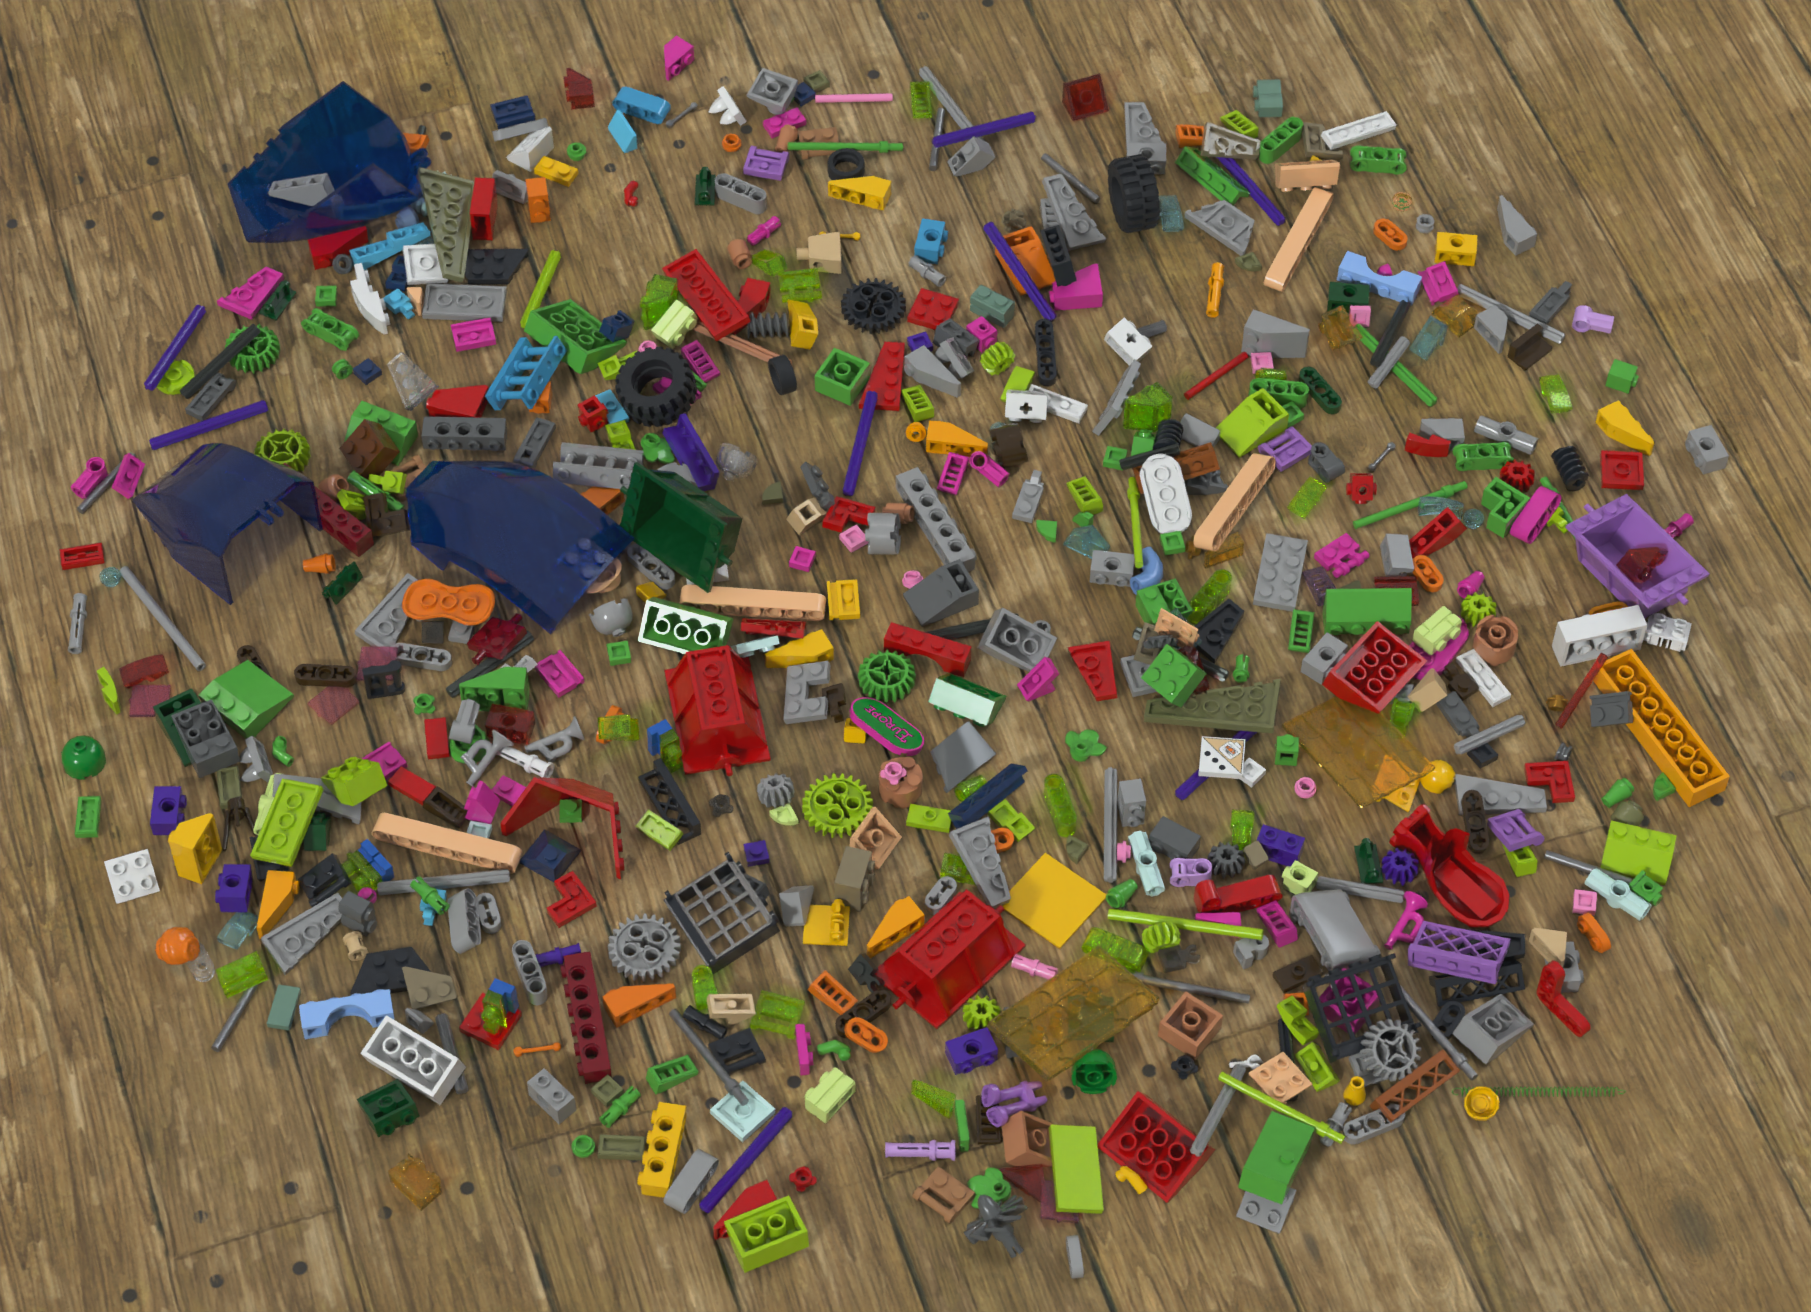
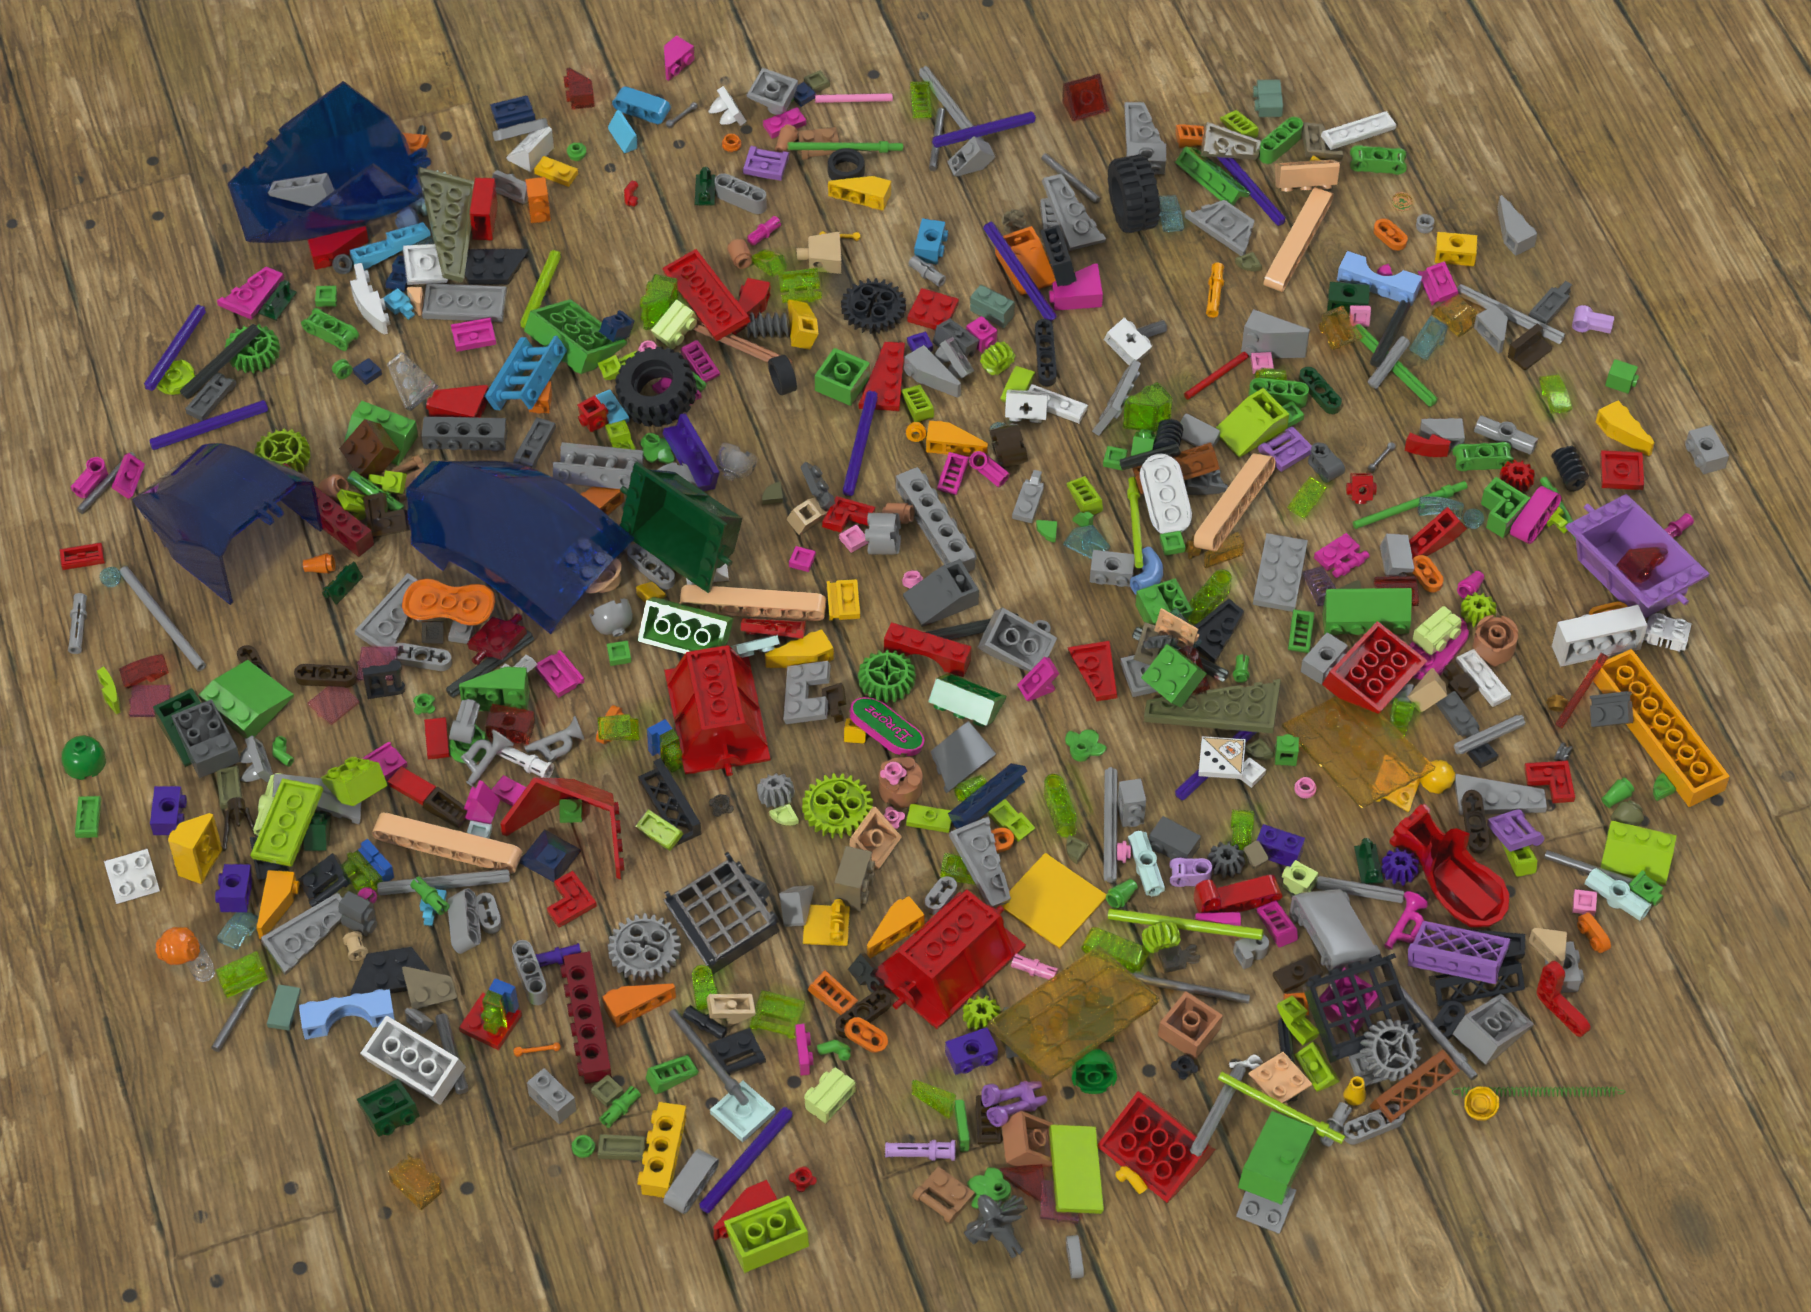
dark purple plate [743,840,770,867] -> none
none -> bright pink plate [883,807,905,829]
none -> olive tile [1244,738,1274,760]

